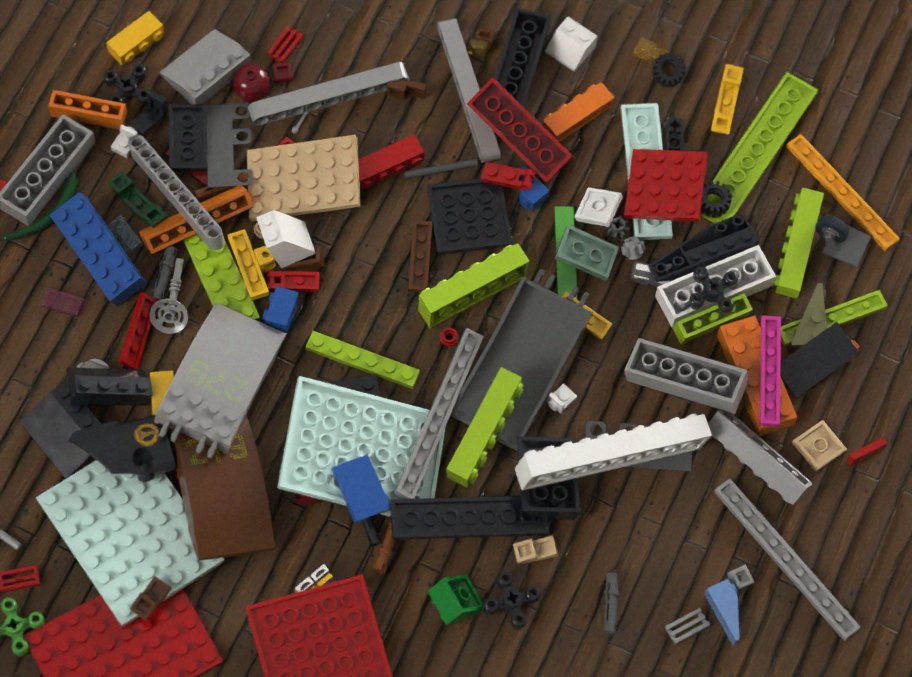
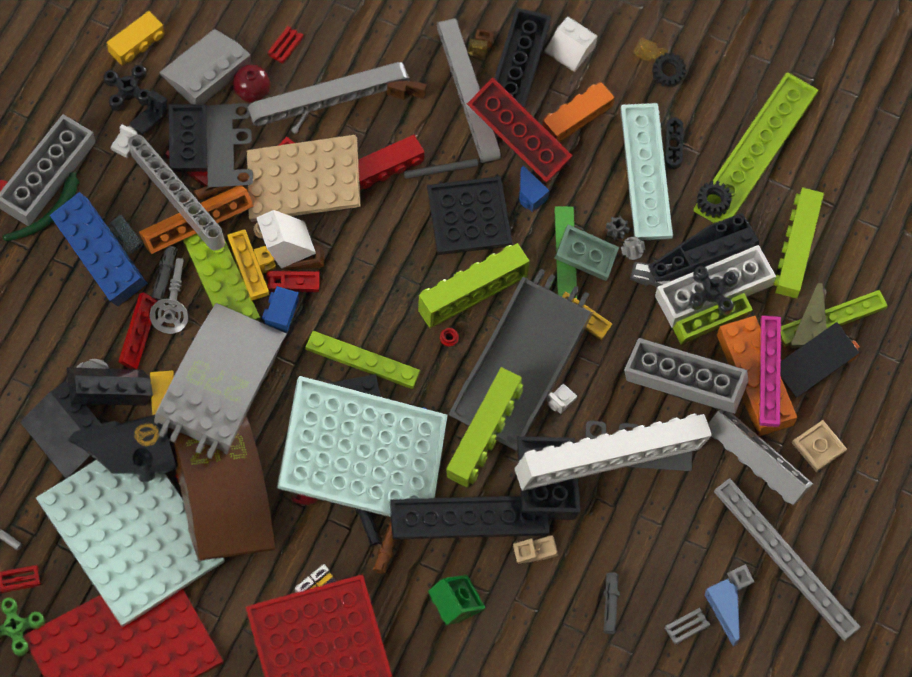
clear pink tile [41,288,84,318] -> none
orange brick [48,90,128,130] -> none
dark green slope [107,172,168,228] -> none
reddish brown slope [130,576,172,621] -> none
dark red tile [273,62,293,83] -> none
blue tile [331,454,391,523] -> none
light grey plate [394,328,484,499] -> none
reddish brown plate [408,221,432,293] -> none
red plate [481,162,536,191] -> none
black gear [482,572,540,630] -> none
white tile [574,187,623,227] -> none
red plate [624,149,708,222] -> none
yellow slope [711,64,744,135] -> none
light orange tile [786,134,900,252] -> none
dark grey plate [815,216,871,268] -> none
red tile [847,438,887,467] -> none

